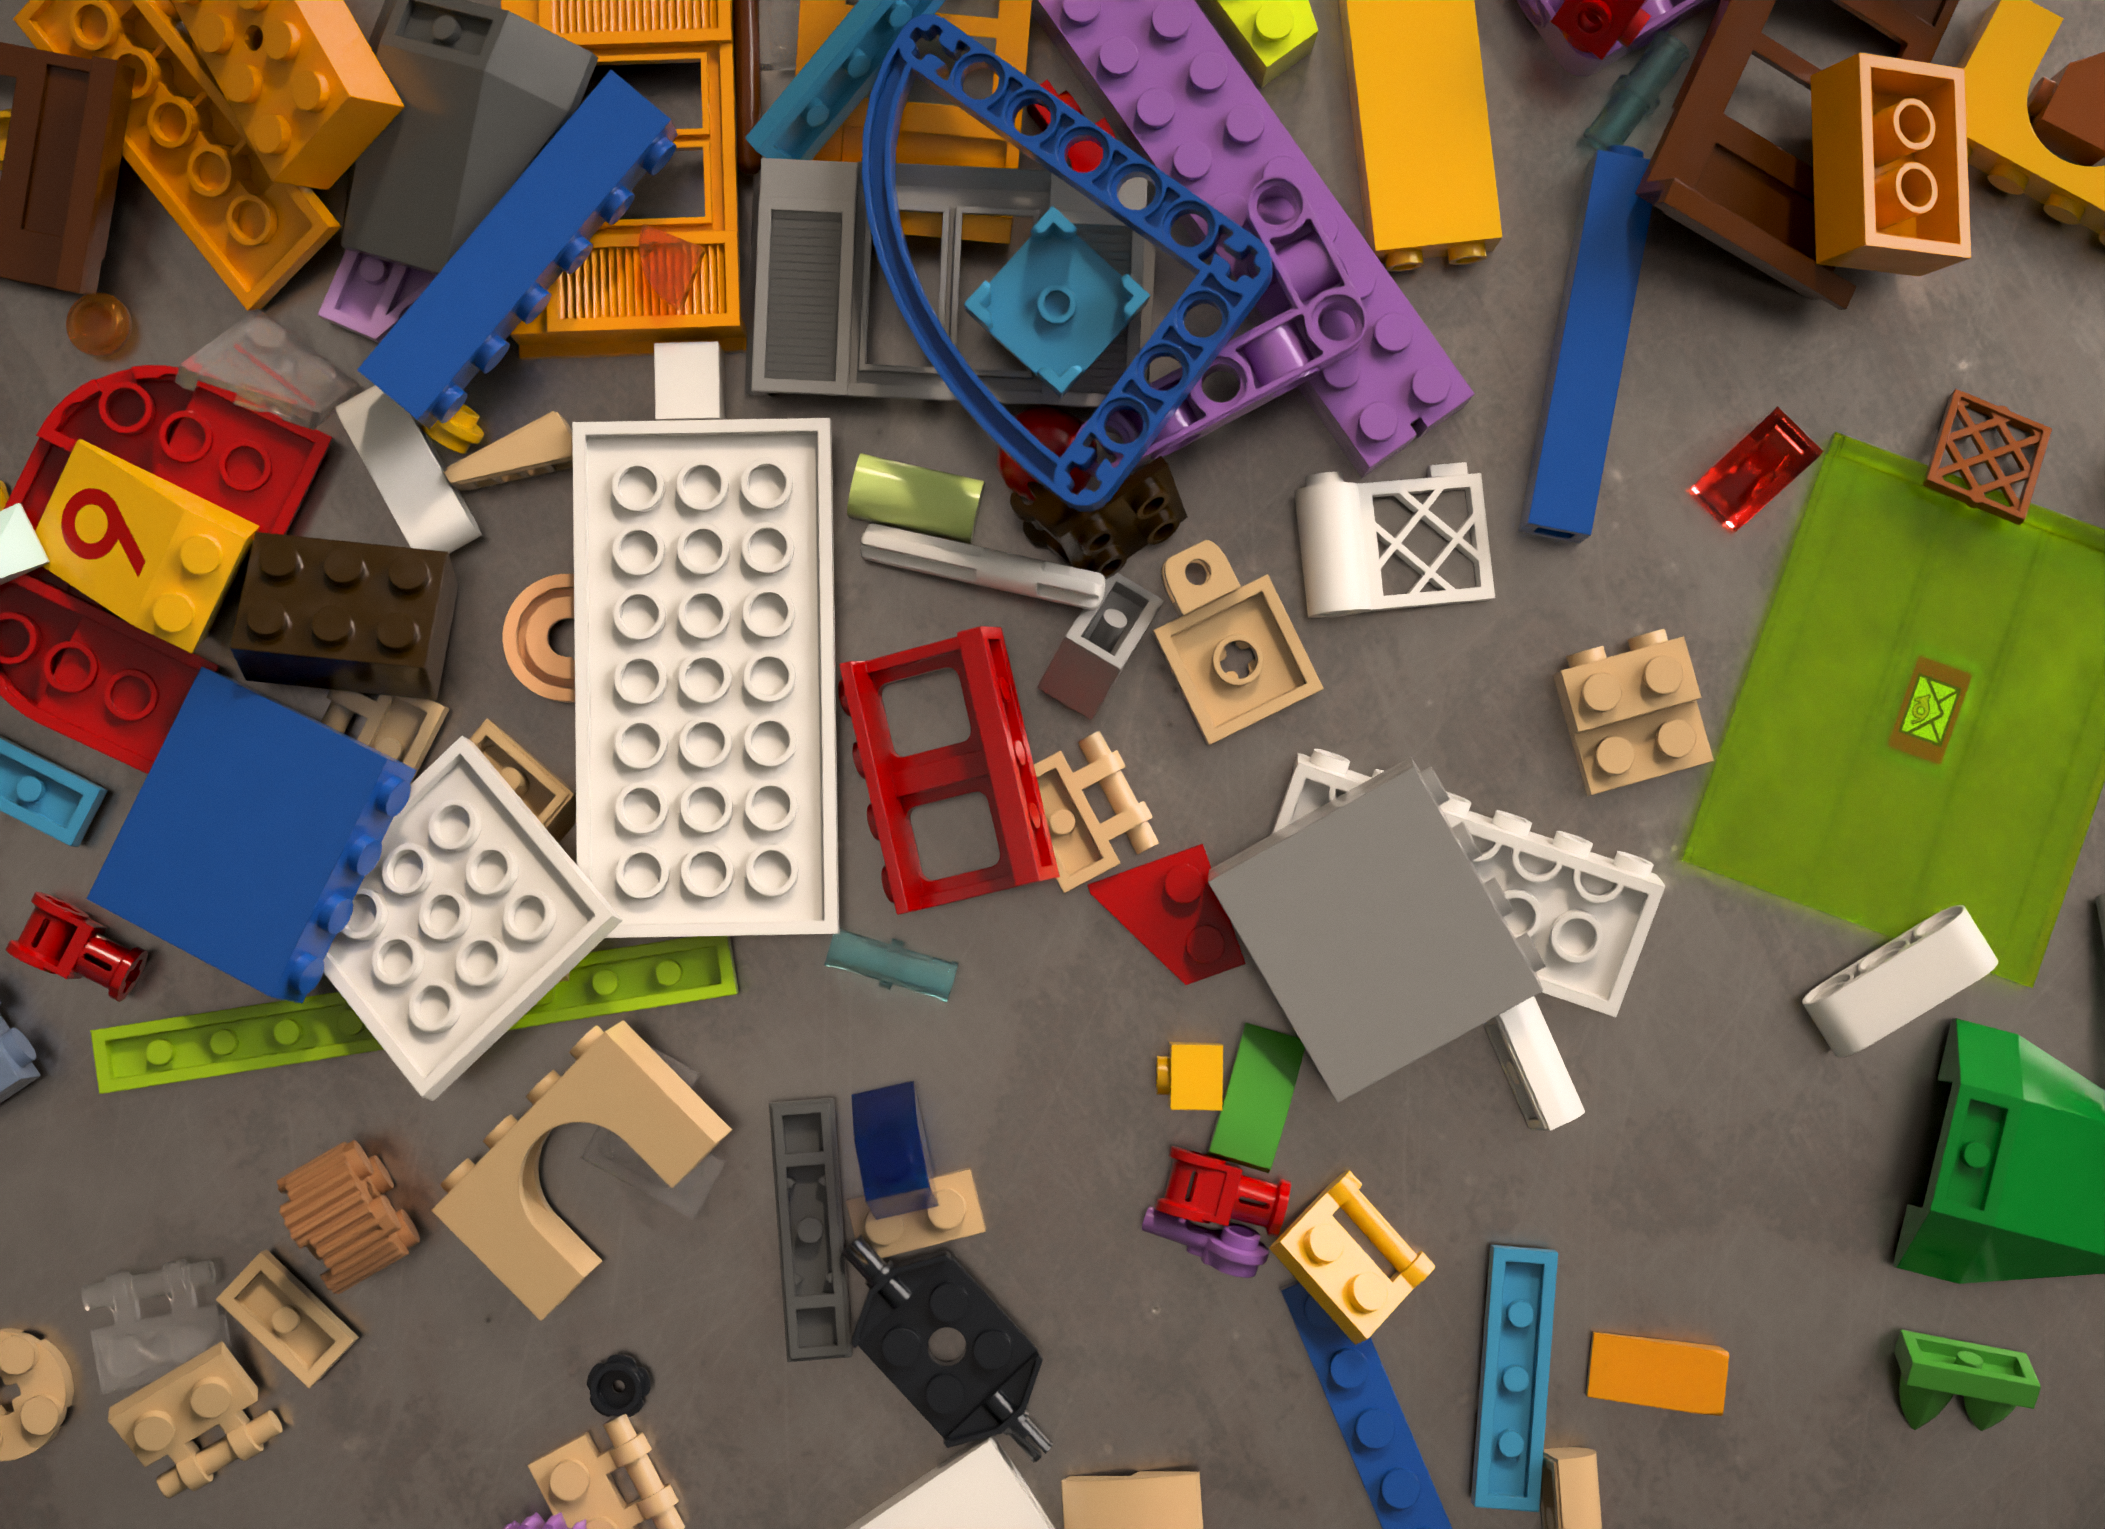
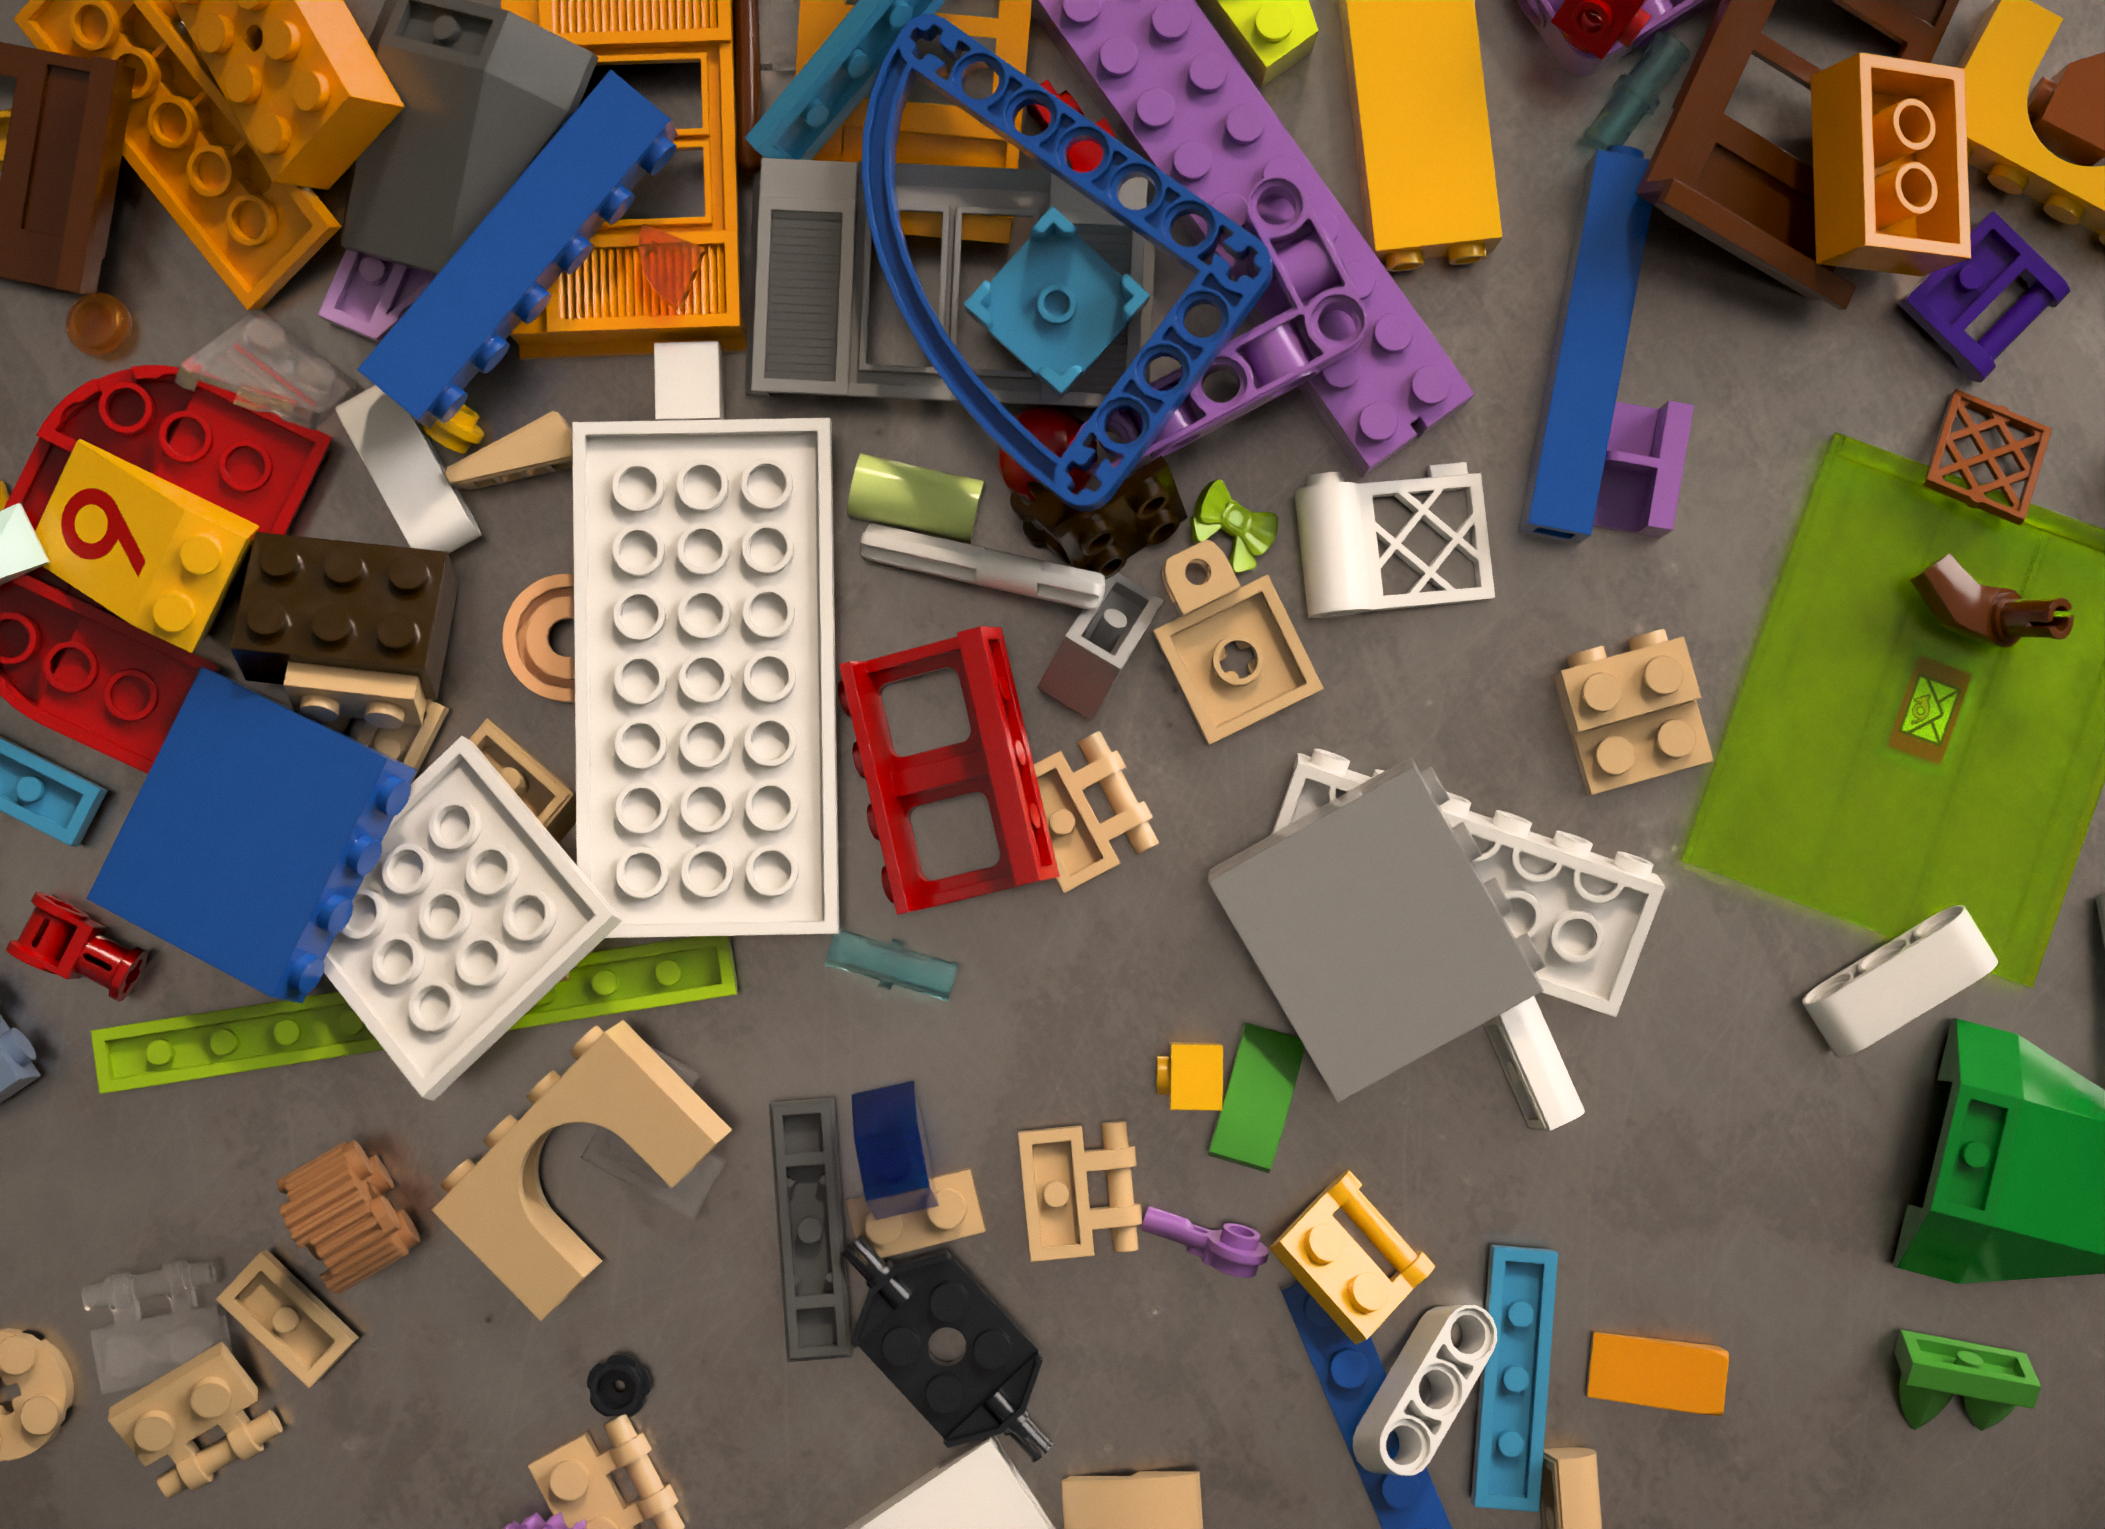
red wing [1087,844,1246,985] -> none
red connector [1154,1146,1291,1237] -> none
clear red slope [1690,406,1824,532] -> none
none -> tan plate [283,661,427,729]
none -> tan plate [1018,1121,1143,1262]
none -> lime piece [1190,479,1278,573]
none -> white beam [1353,1305,1497,1476]
none -> medium lavender panel [1593,401,1694,538]
none -> dark purple plate [1898,211,2070,383]
none -> reddish brown arm [1909,553,2074,648]

